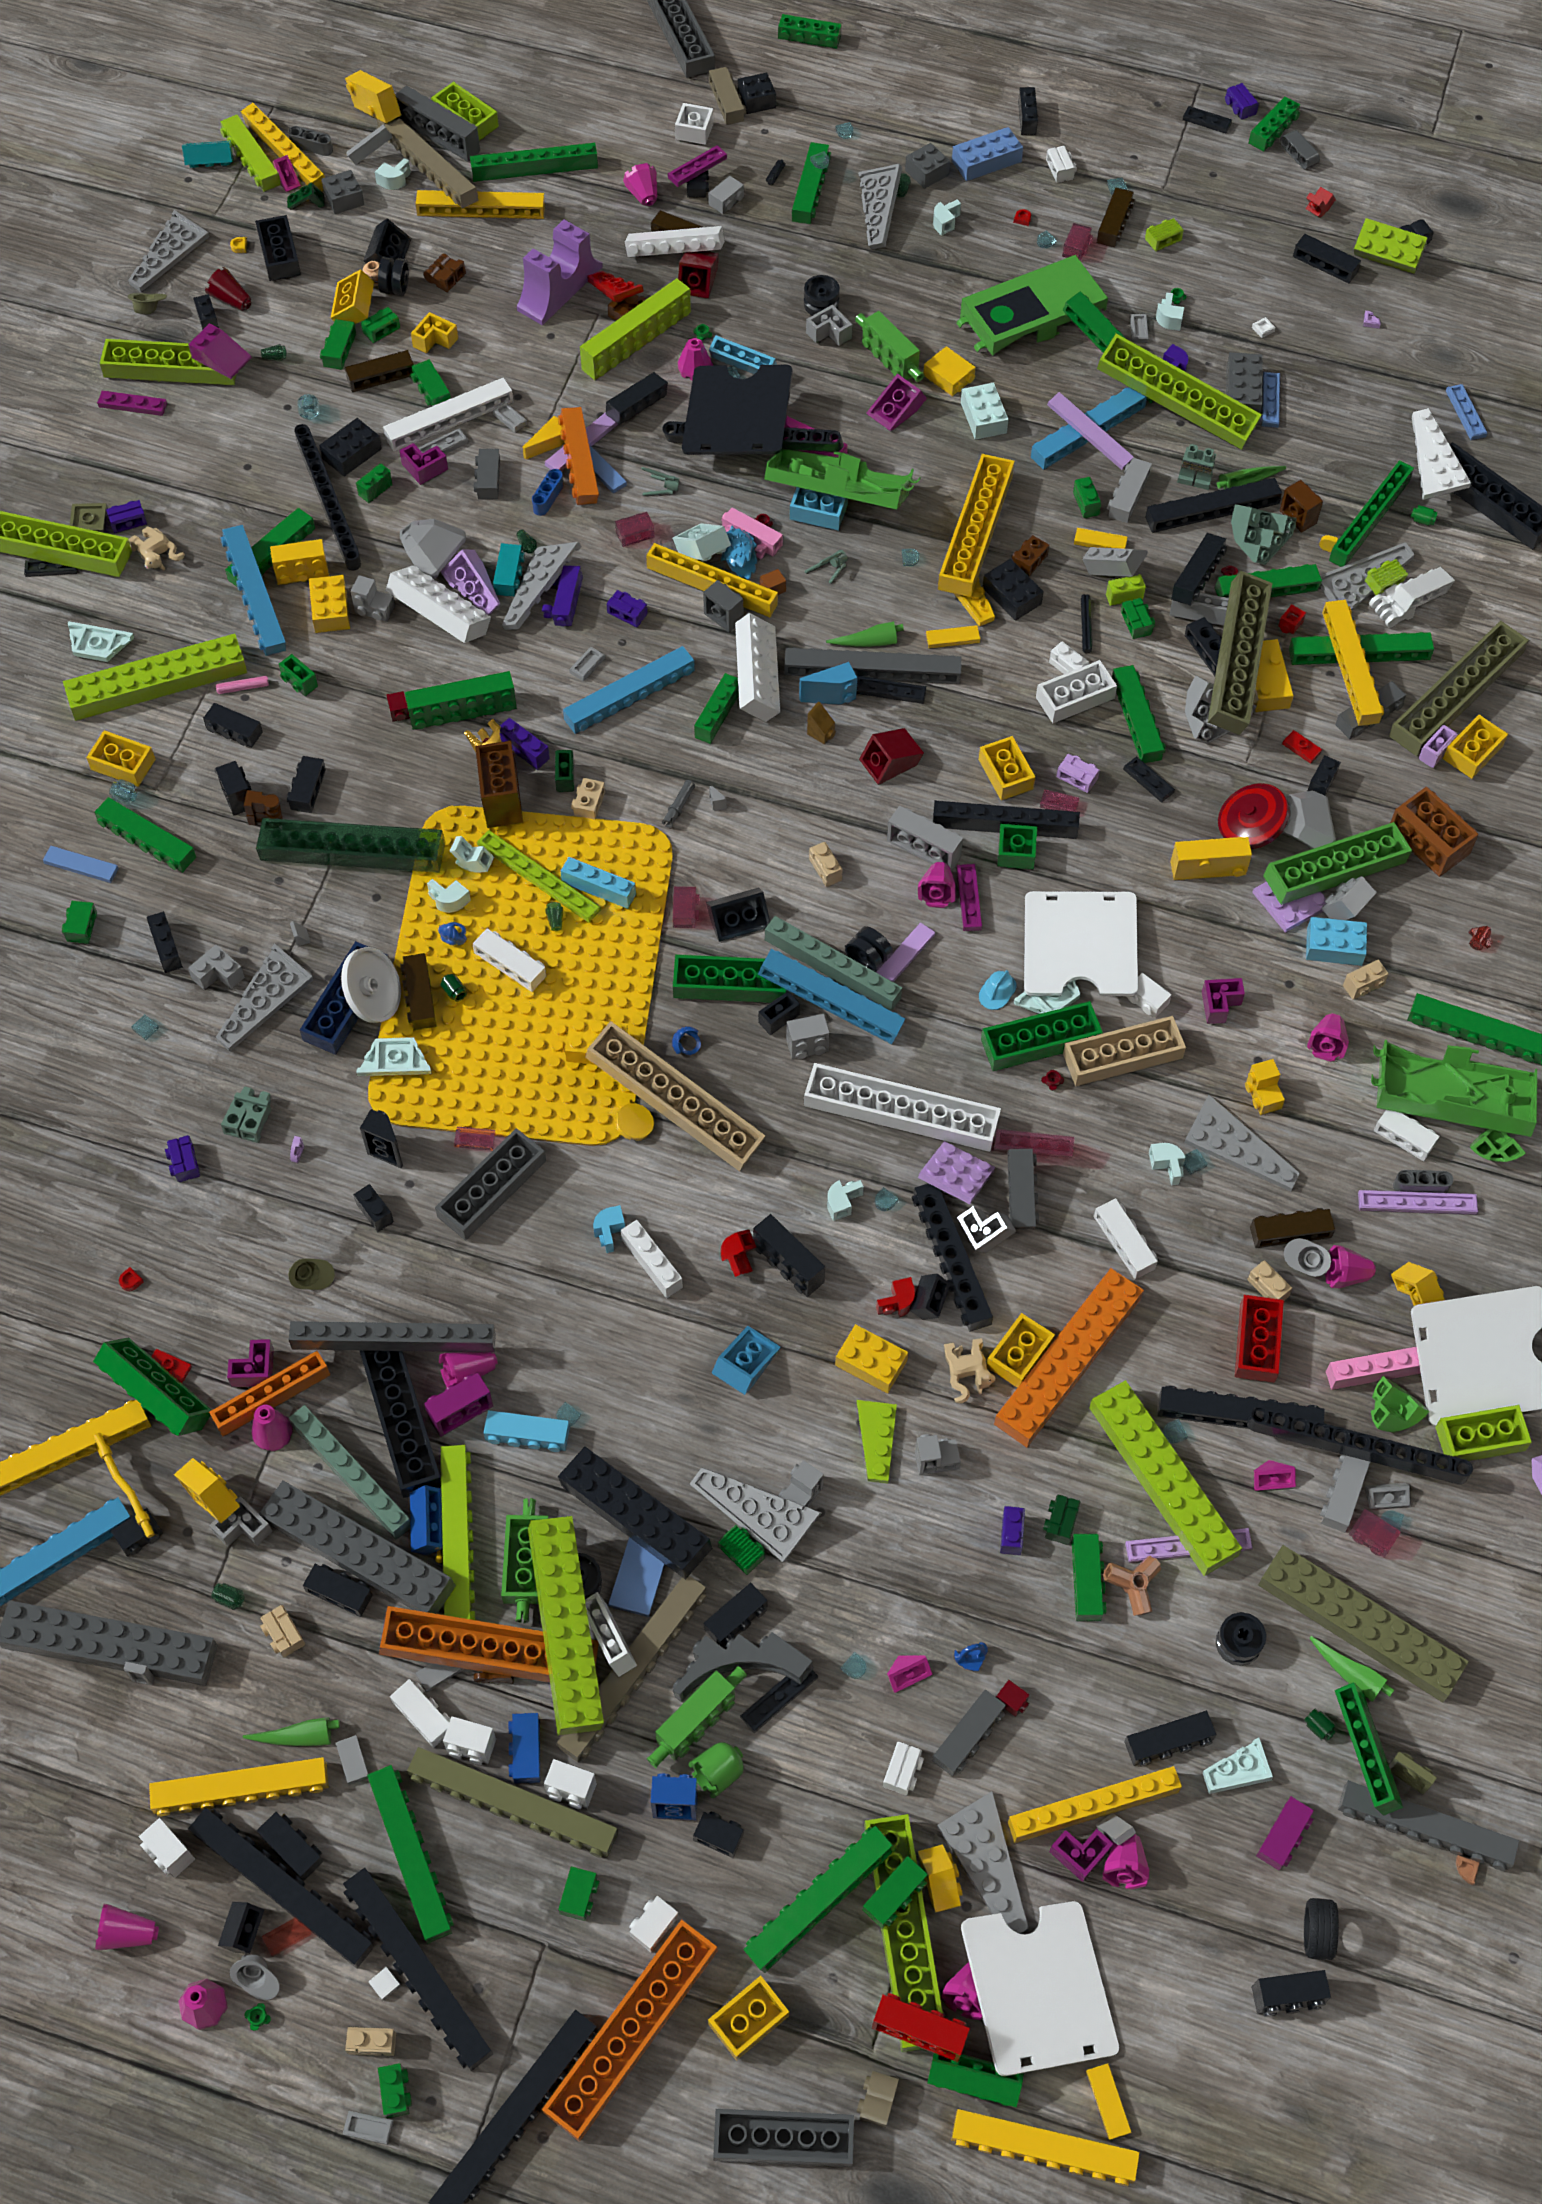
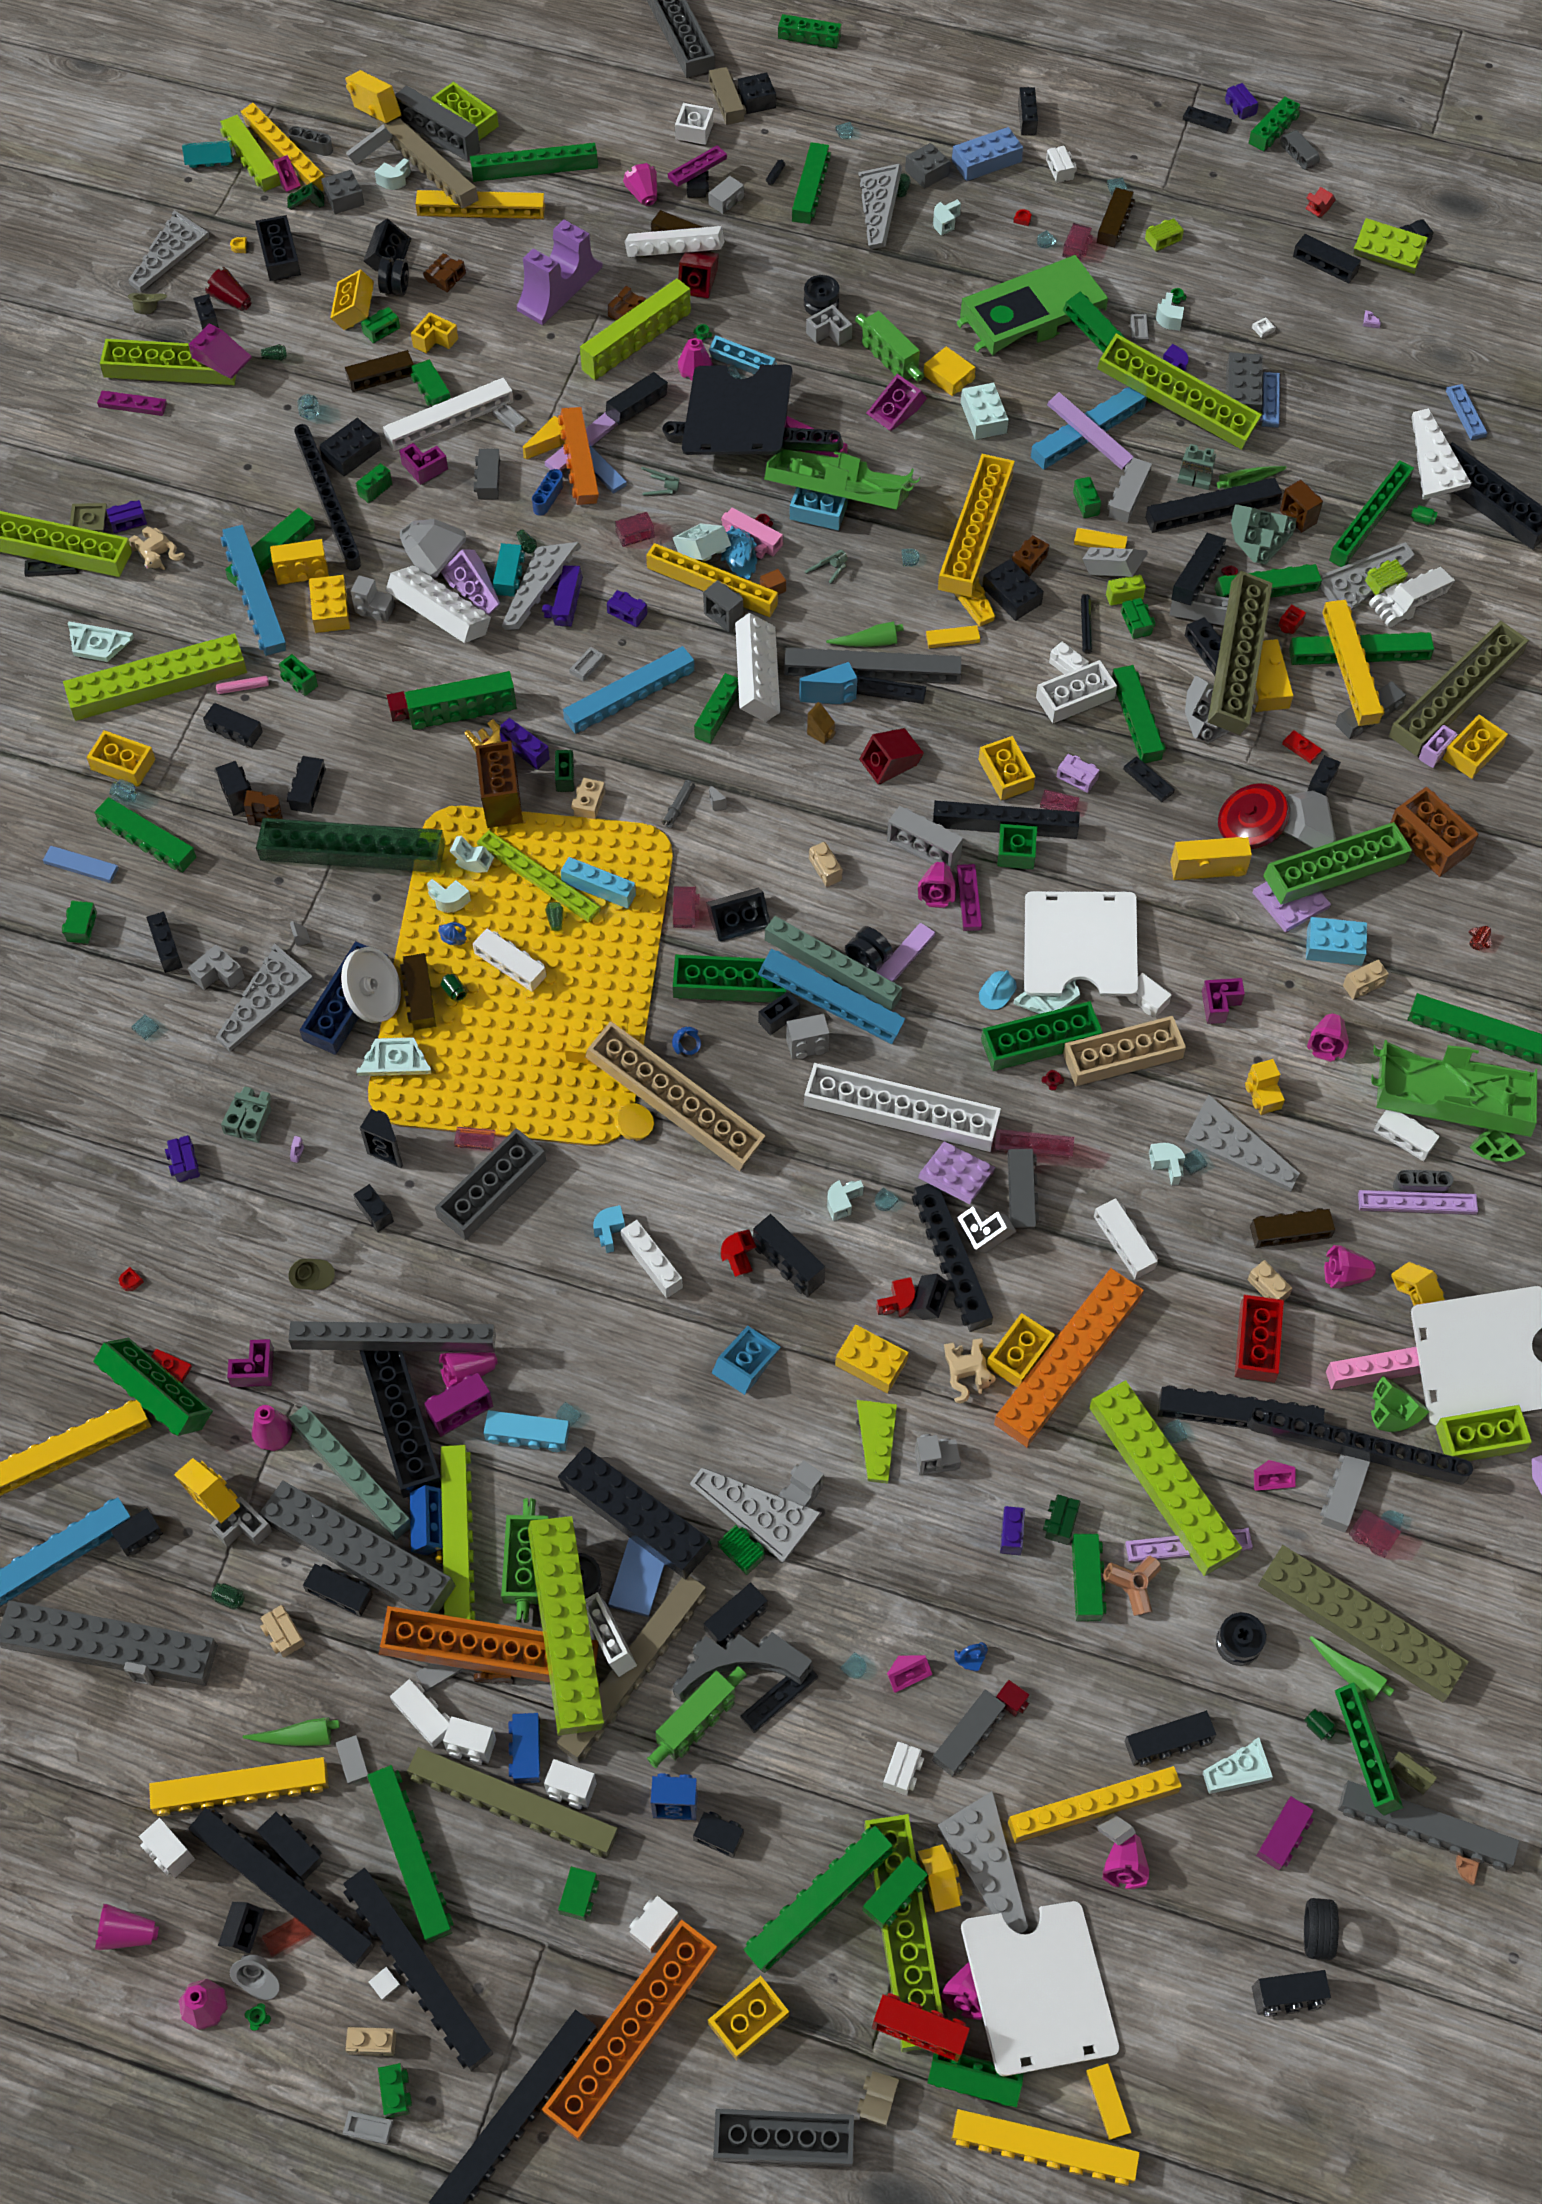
yellow bar [93,1433,155,1538] -> none
orange brick [209,1351,330,1437] -> none
green brick [320,319,356,370] -> none
light nougat head [363,261,380,286] -> none
light grey tile [419,428,468,454] -> none
red wing [587,271,644,302] -> none
bright green cylinder [688,1742,744,1798] -> none
clear light blue tile [810,151,829,169] -> none
magenta brick [1049,1829,1113,1882] -> none
light grey piece [1284,1238,1331,1277] -> none
yellow tile [1319,535,1338,552] -> none
light grey brick [1321,876,1377,920] -> none
light grey slope [1365,1483,1411,1509] -> none

